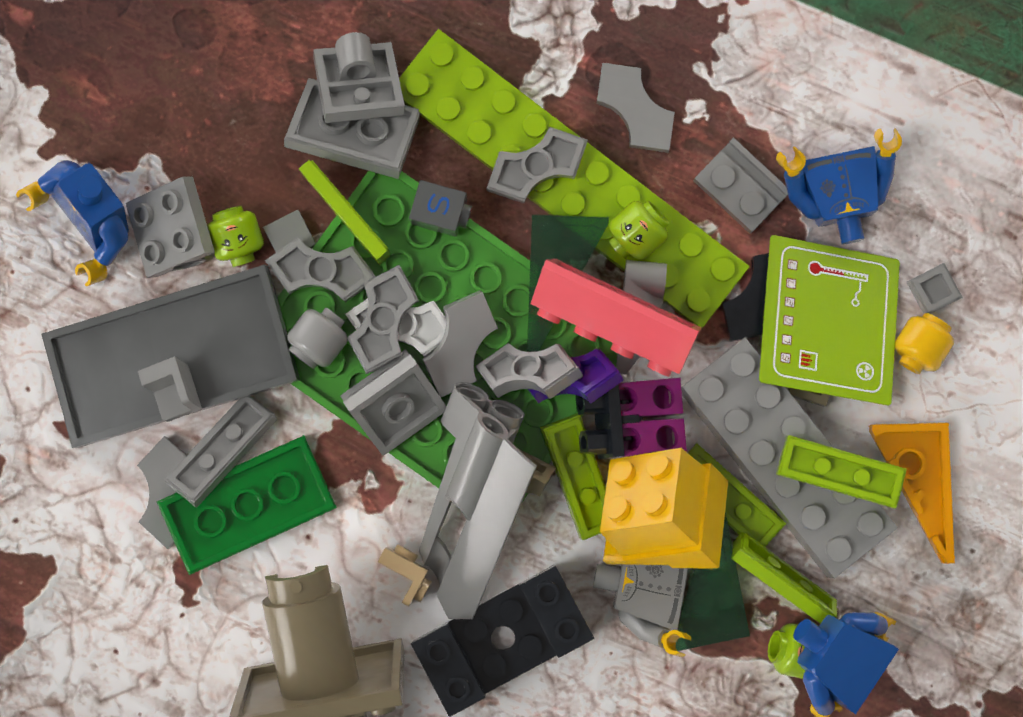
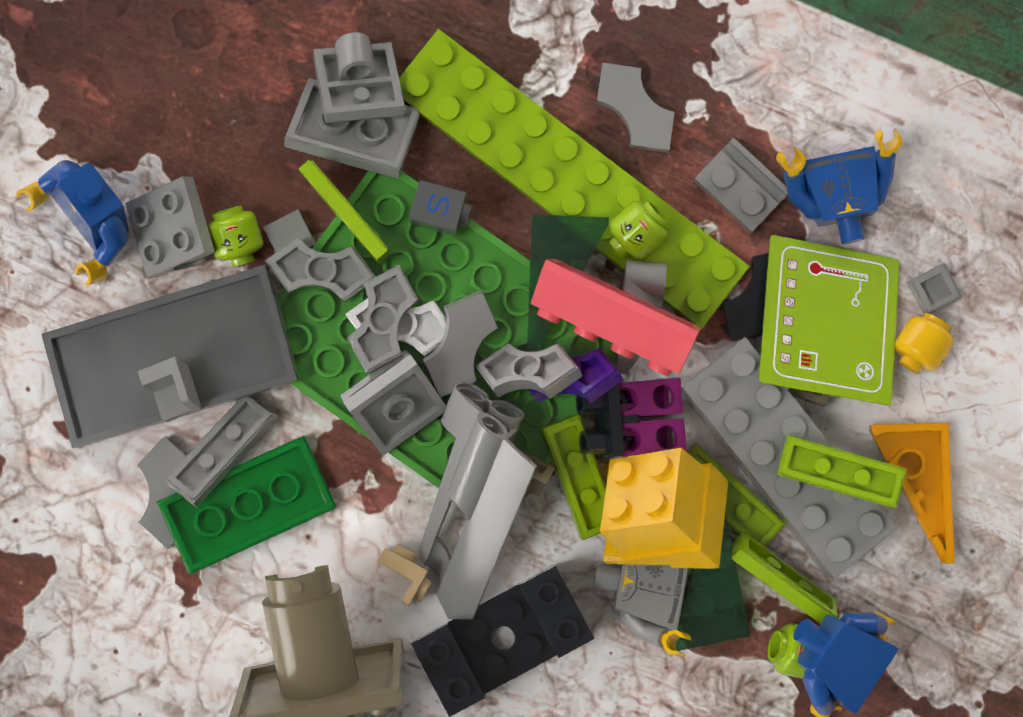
light grey head [287,308,348,369] -> none
light grey tile [487,127,588,203] -> none

